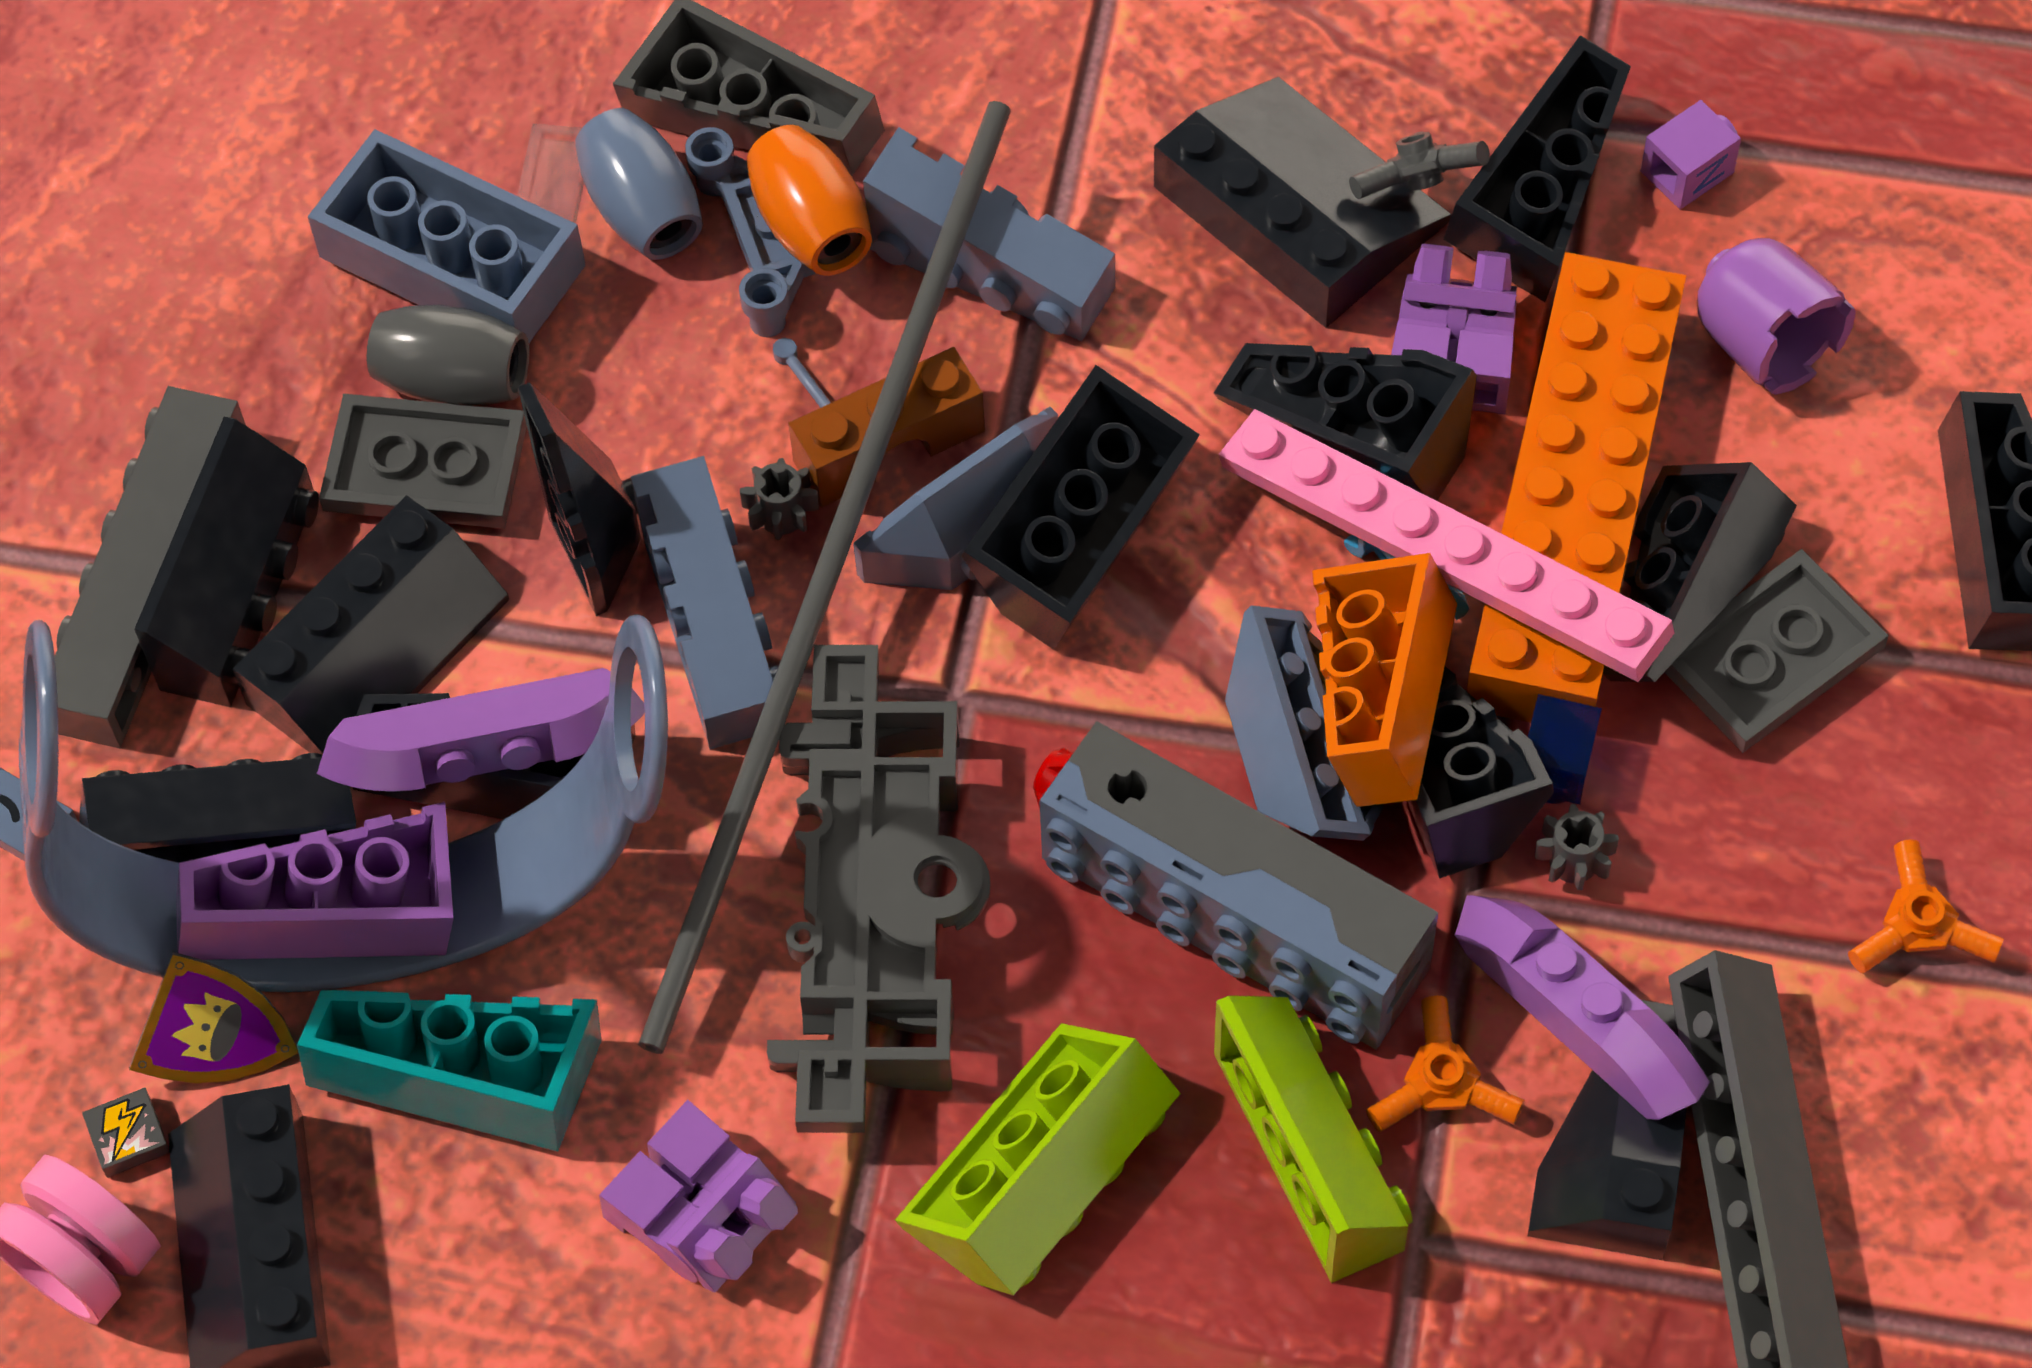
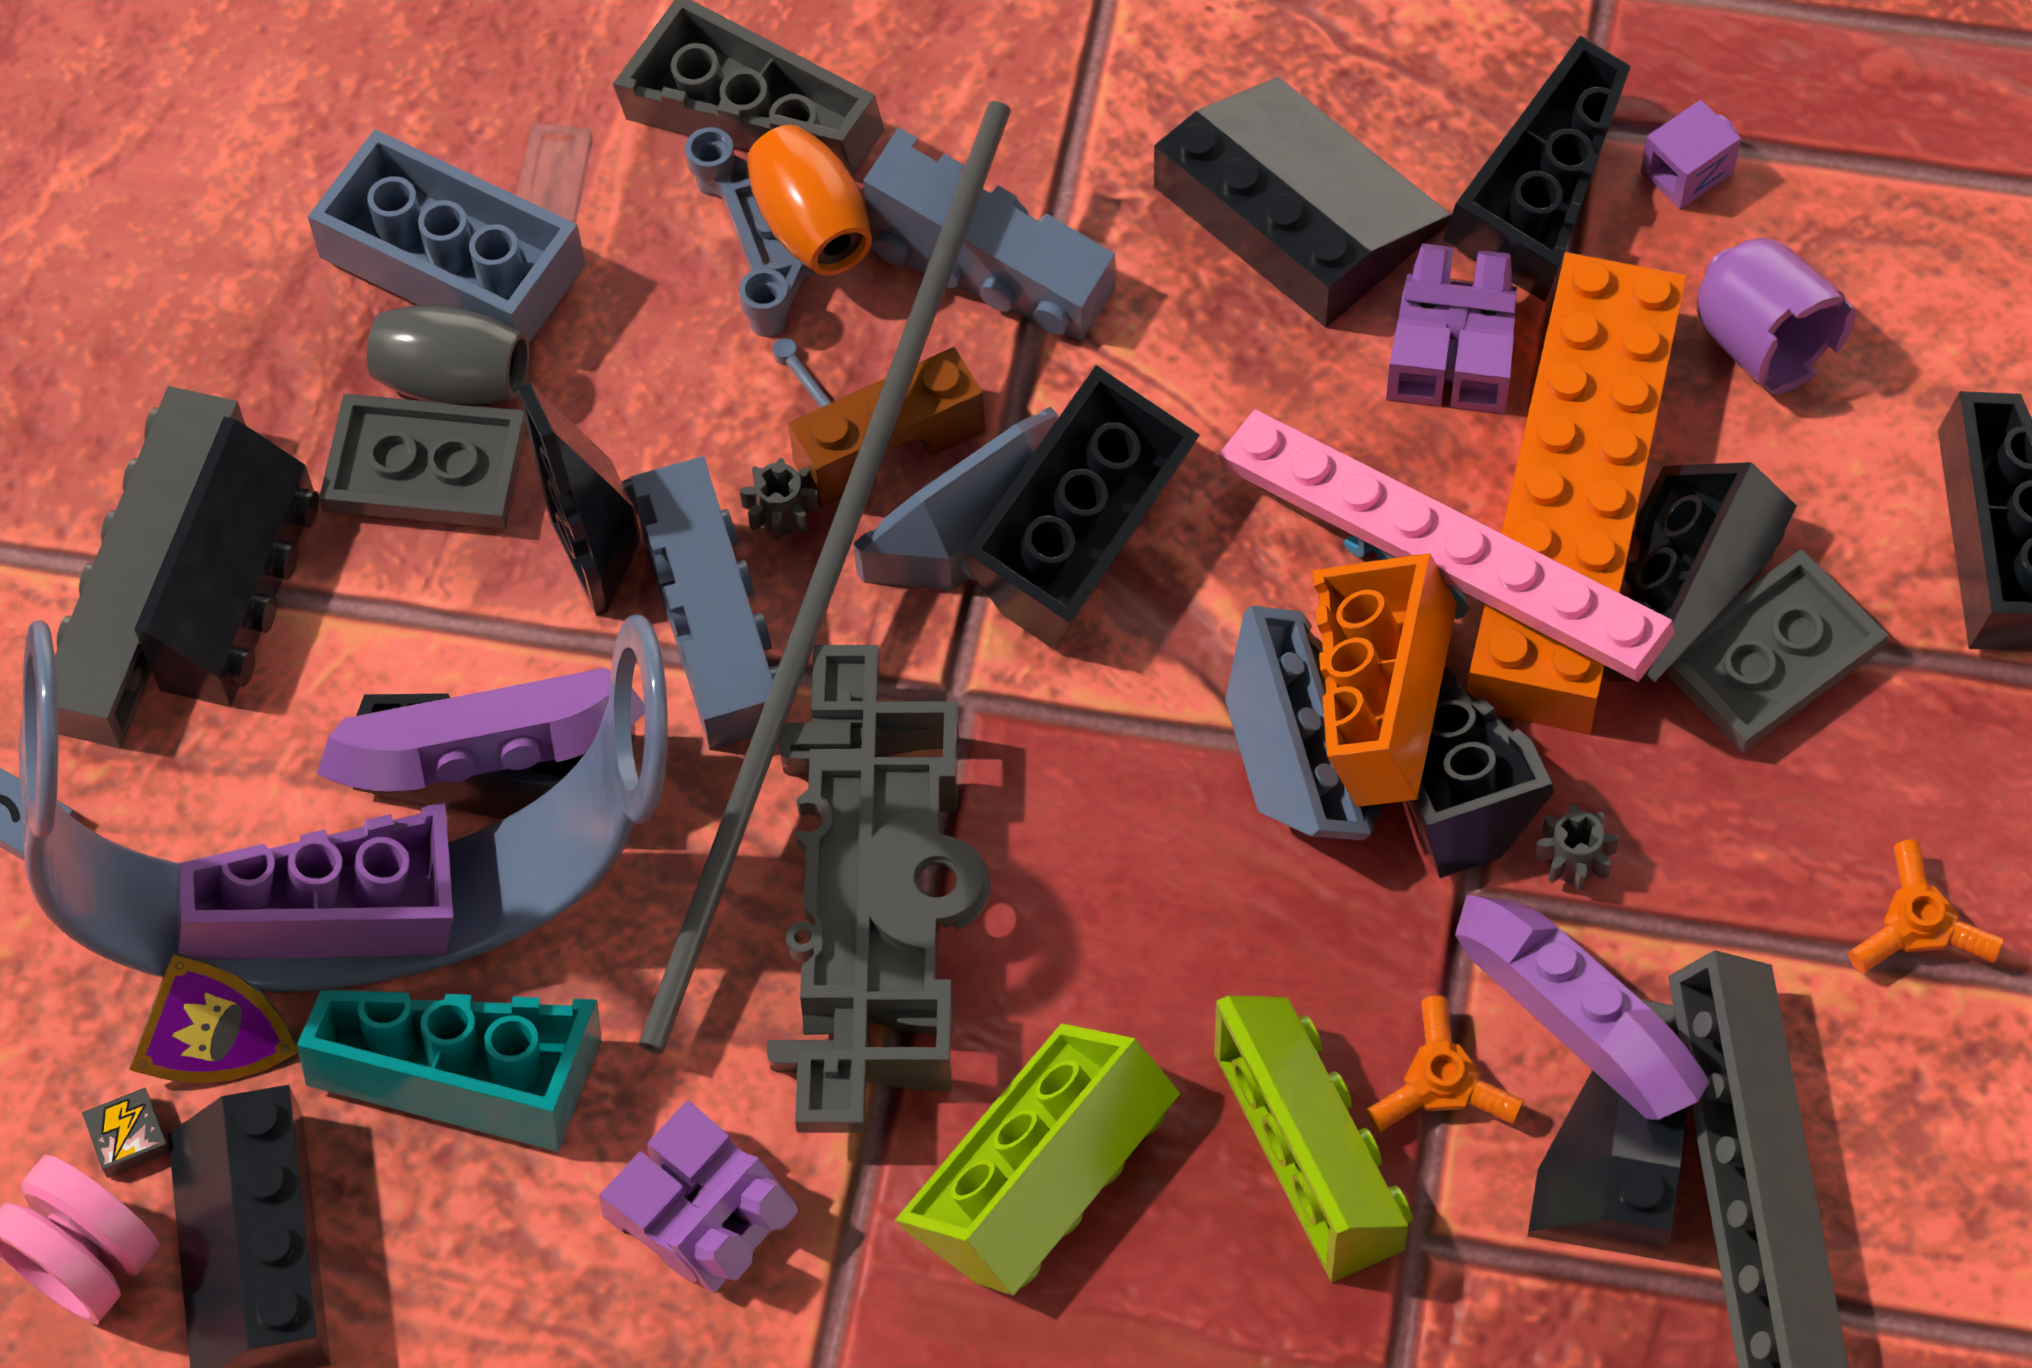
black wedge [79,753,356,863] -> none
black slope [233,495,509,755] -> none
sand blue piece [575,108,702,260] -> none
piece [1033,721,1439,1050] -> none
black wedge [1213,343,1477,501] -> none
dark grey piece [1349,132,1490,199] -> none
clear blue brick [1528,694,1602,805] -> none

